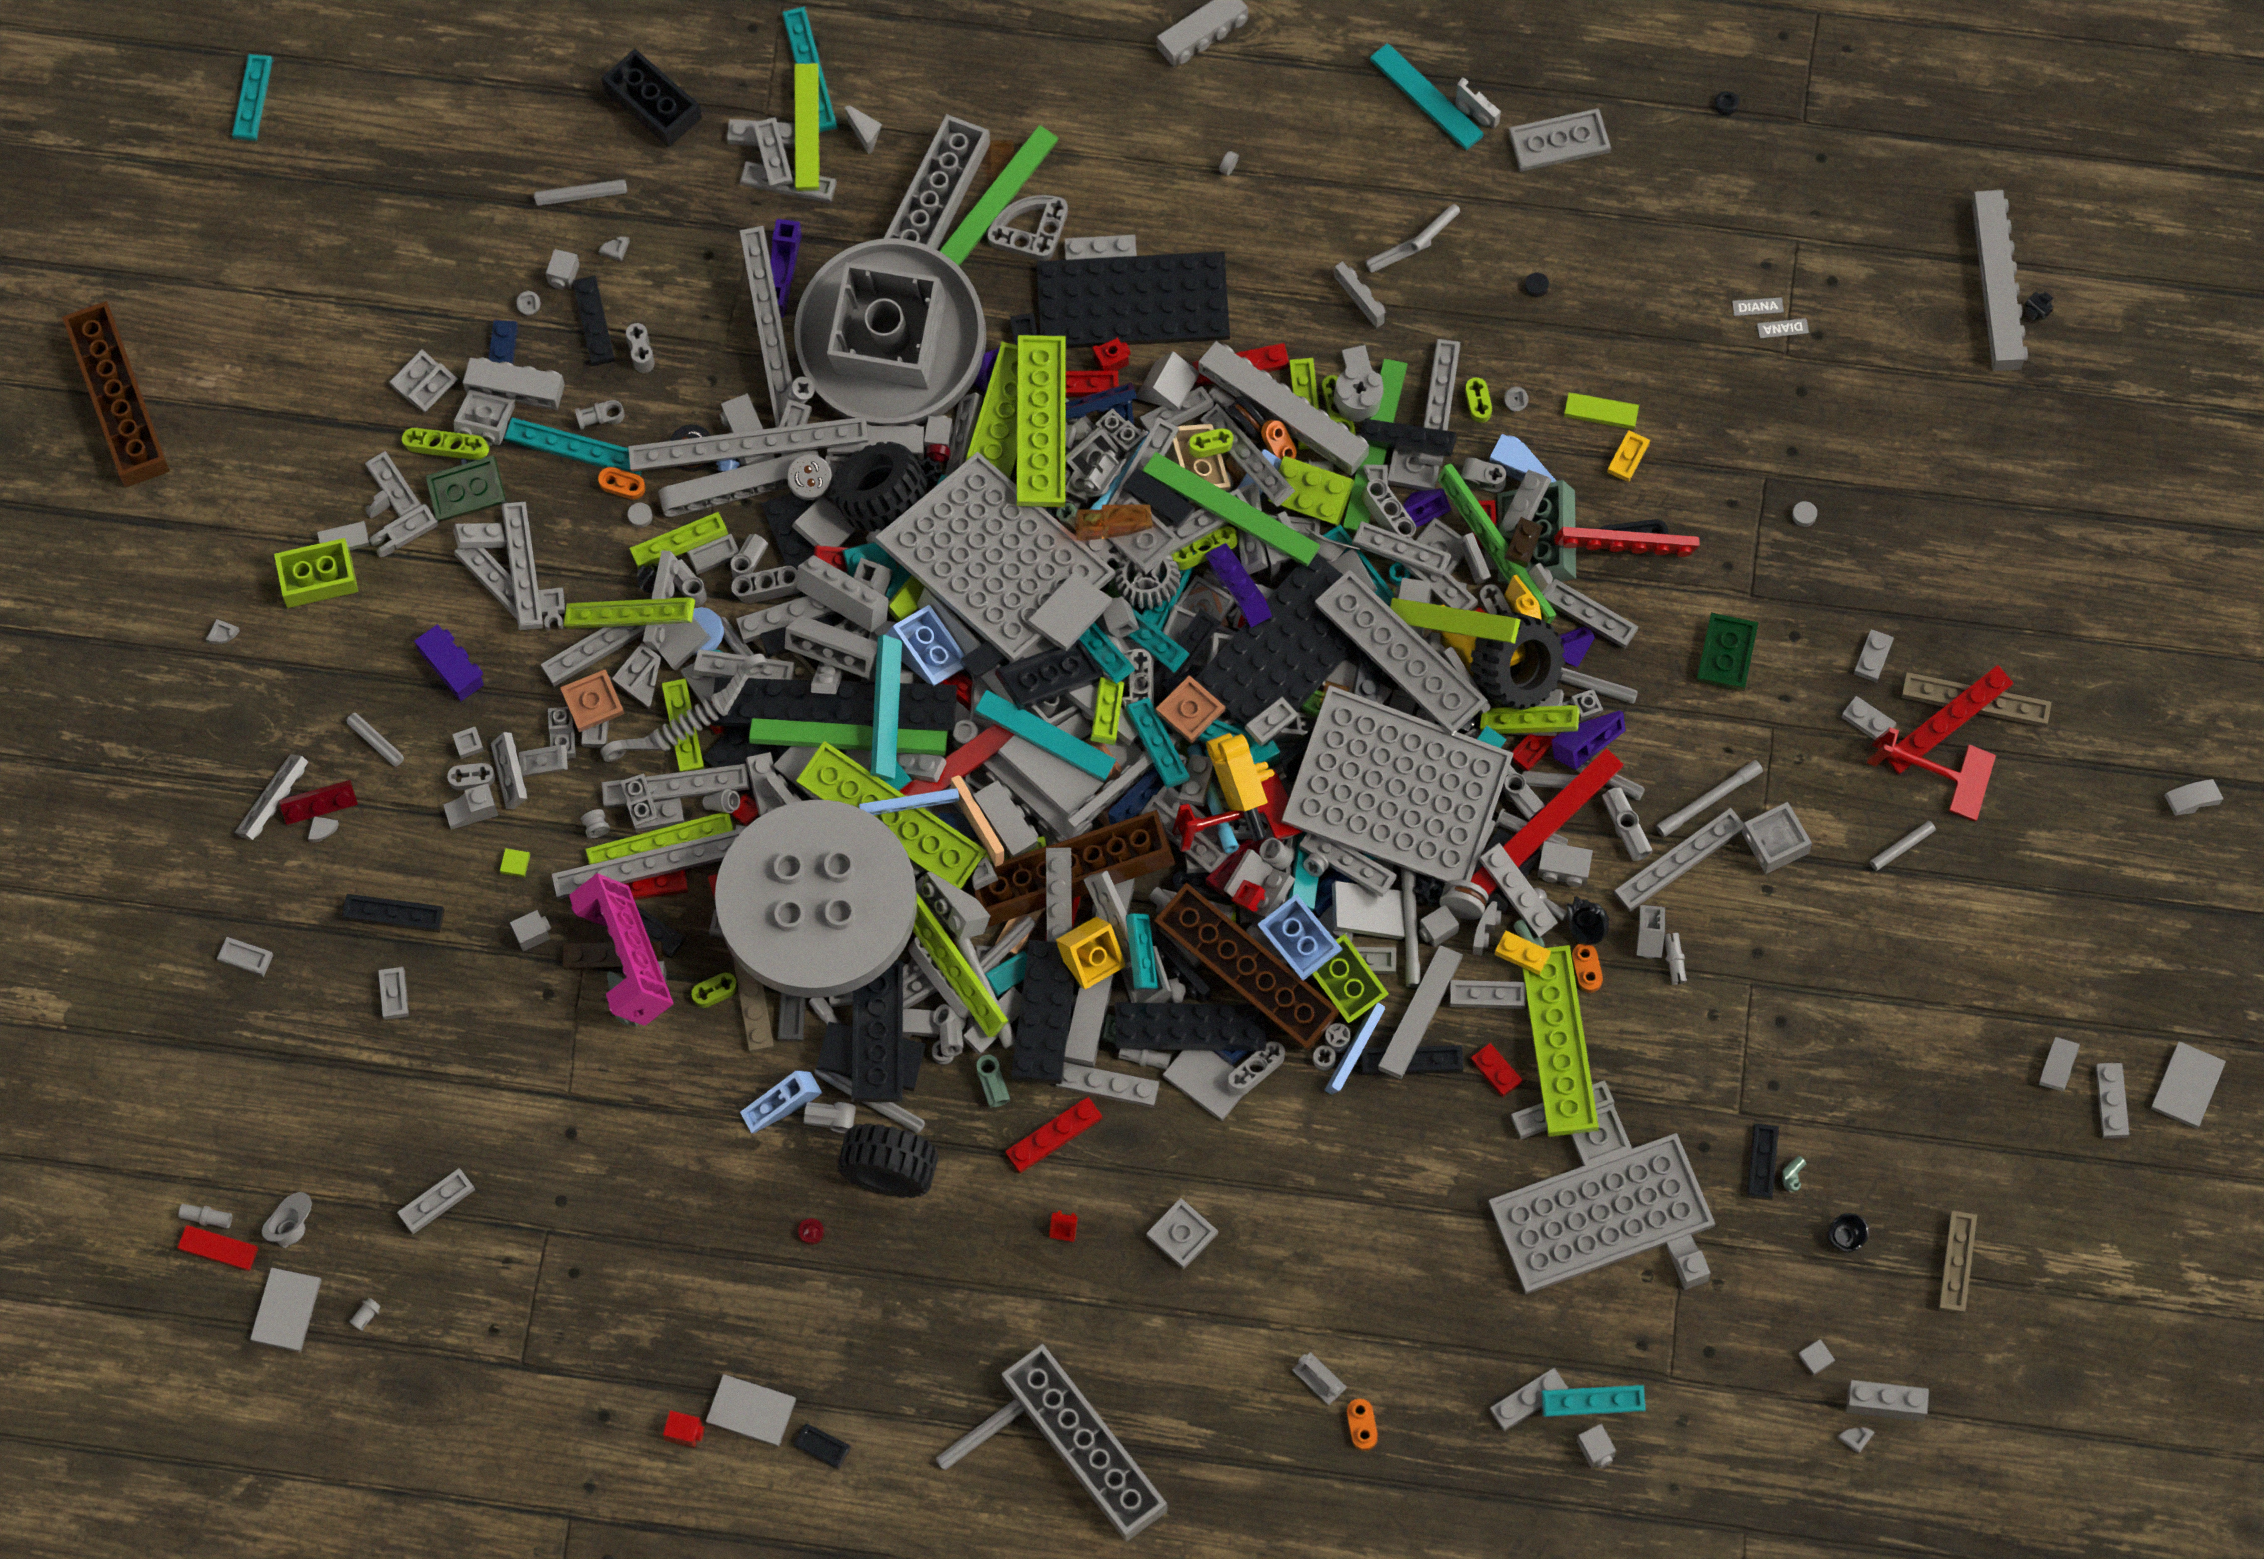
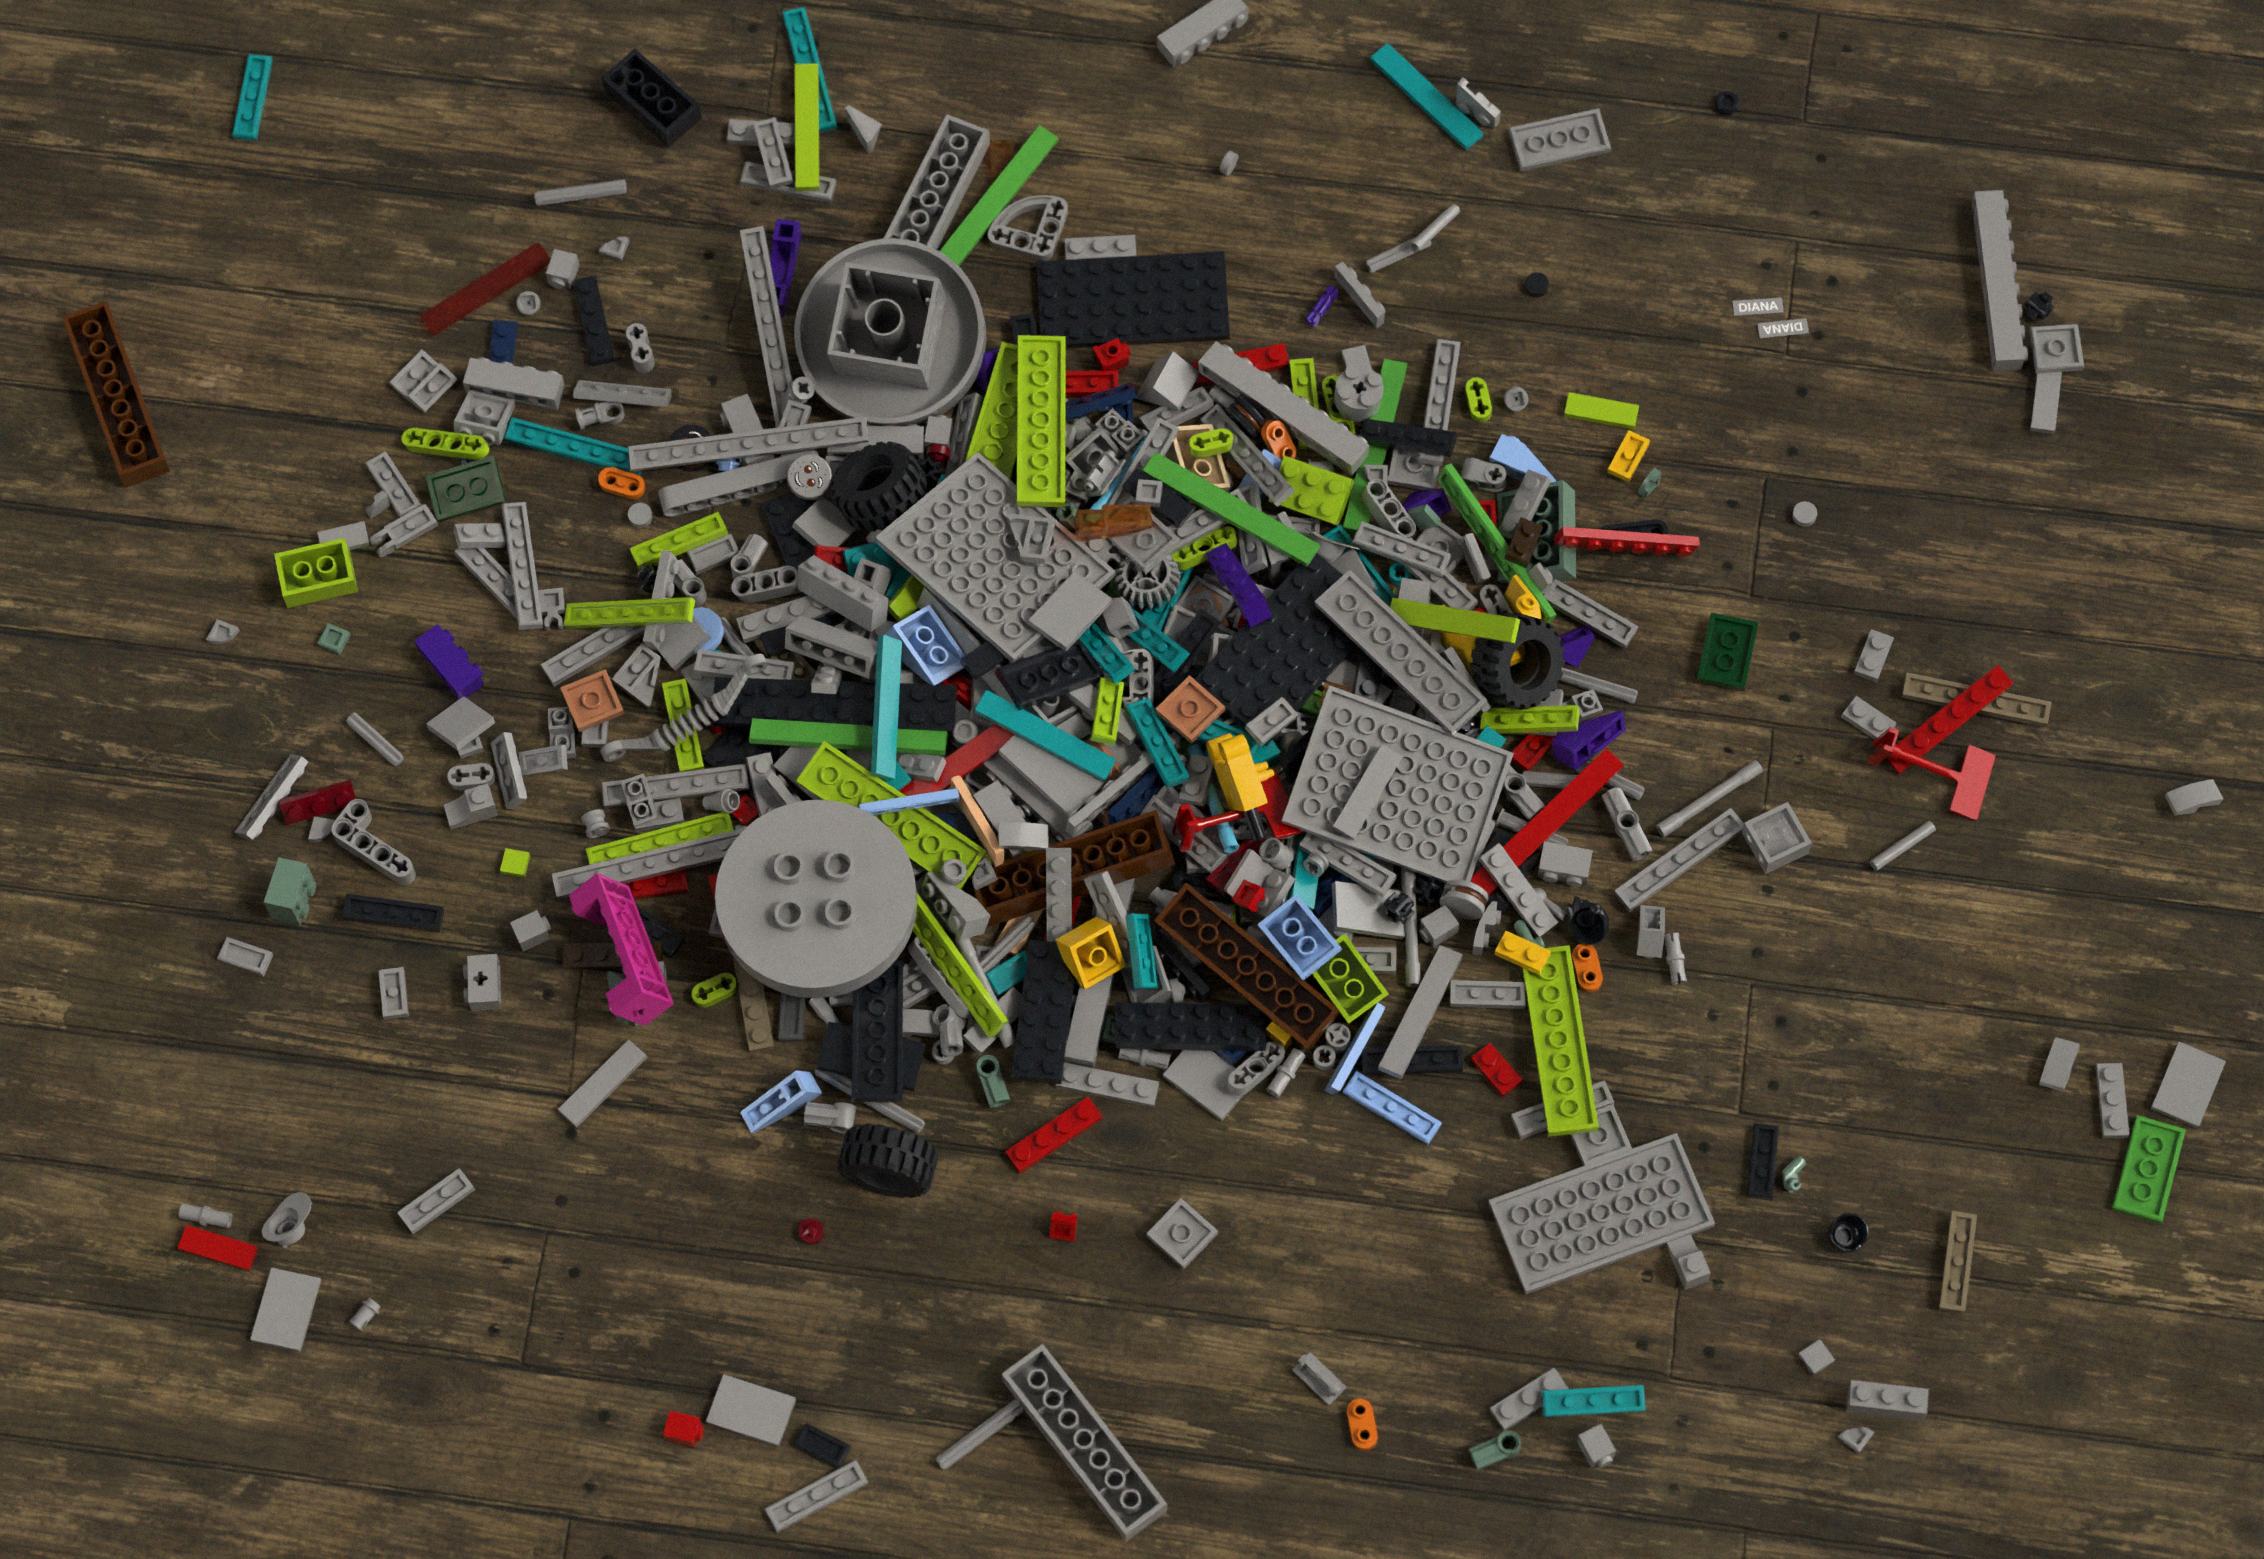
none -> sand green brick [264,857,316,926]
none -> sand green tile [317,623,351,655]
none -> light grey beam [331,799,416,885]
none -> clear red tile [420,242,551,336]
none -> light grey tile [426,696,495,750]
none -> light grey brick [463,954,501,1011]
none -> light grey tile [558,1039,647,1128]
none -> light grey tile [573,380,672,407]
none -> light grey tile [765,1460,868,1533]
none -> light grey tile [941,859,966,885]
none -> light grey slope [998,822,1048,851]
none -> light grey wing [1008,514,1055,564]
none -> light grey tile [1136,479,1163,507]
none -> yellow tile [1266,1021,1292,1051]
none -> light grey pin [1267,1048,1305,1098]
none -> light grey tile [1280,731,1303,754]
none -> dark purple axle [1305,285,1338,327]
none -> light grey tile [1332,744,1403,840]
none -> light blue tile [1343,1071,1442,1145]
none -> black gear [1383,892,1415,924]
none -> sand green tile [1407,504,1441,530]
none -> sand green piece [1469,1430,1521,1470]
none -> sand green tile [1637,467,1661,498]
none -> light grey tile [2029,324,2084,373]
none -> light grey tile [2030,372,2062,435]
none -> bright green tile [2111,1115,2186,1224]

